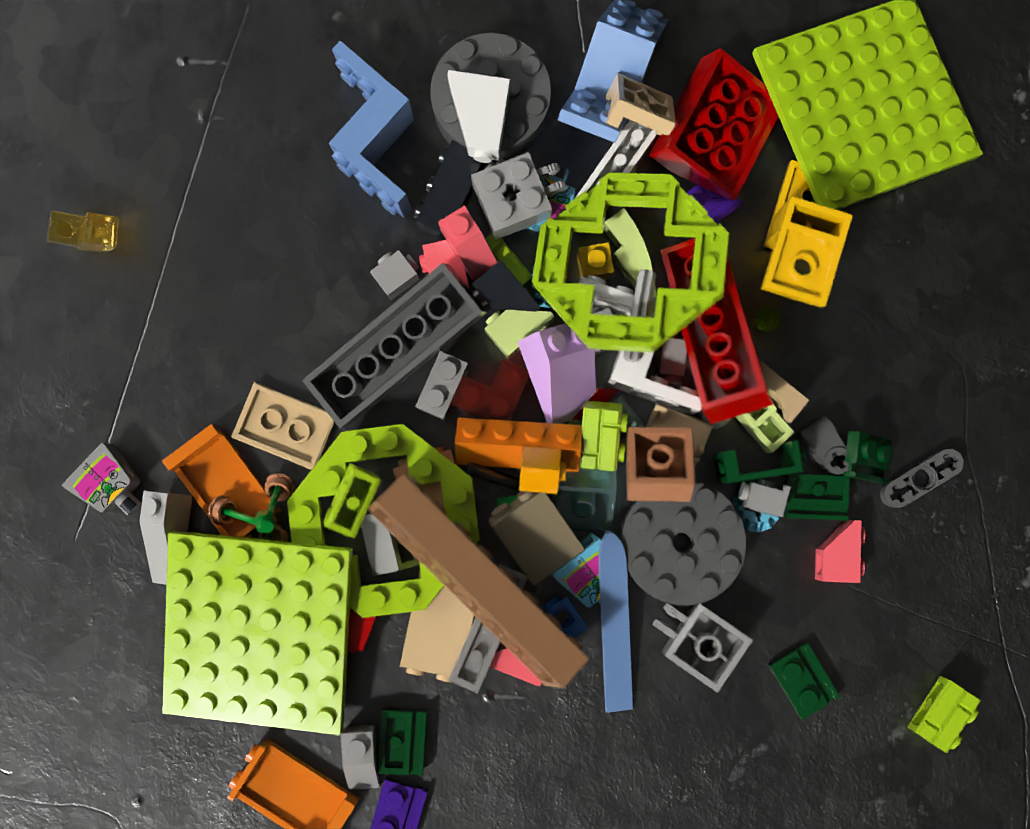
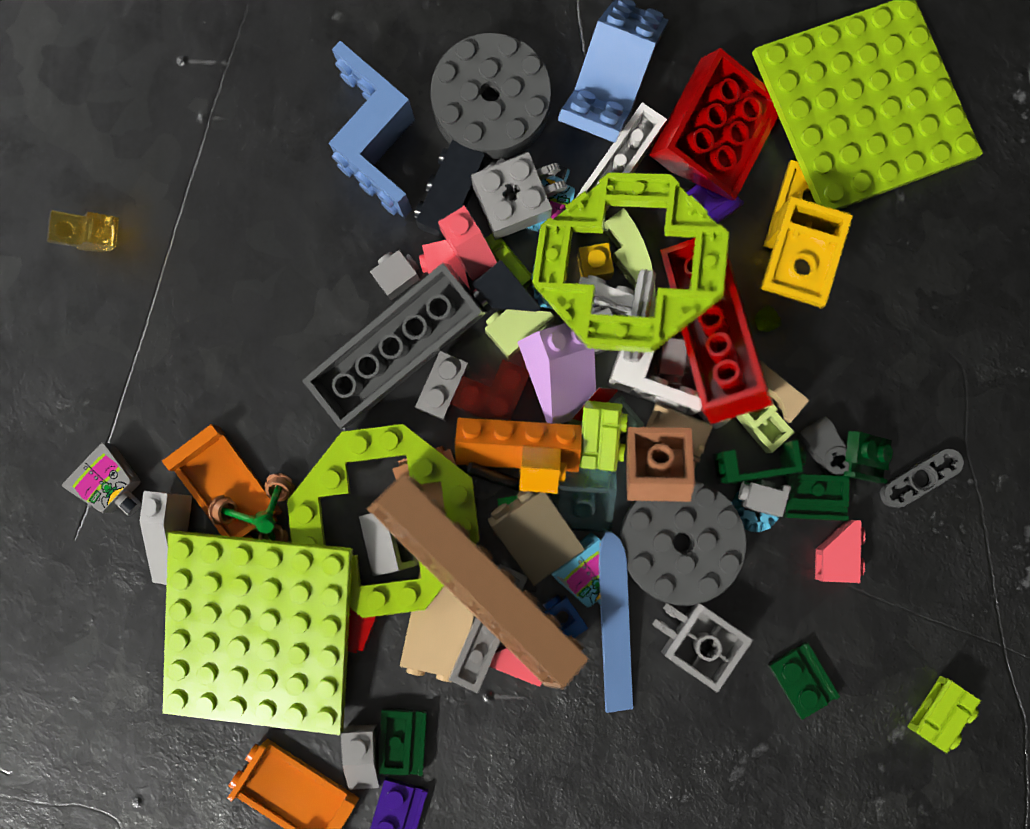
tan tile [231,382,336,470] -> none
lime brick [324,463,381,538] -> none
white slope [447,70,510,163] -> none
tan piece [605,73,676,136] -> none

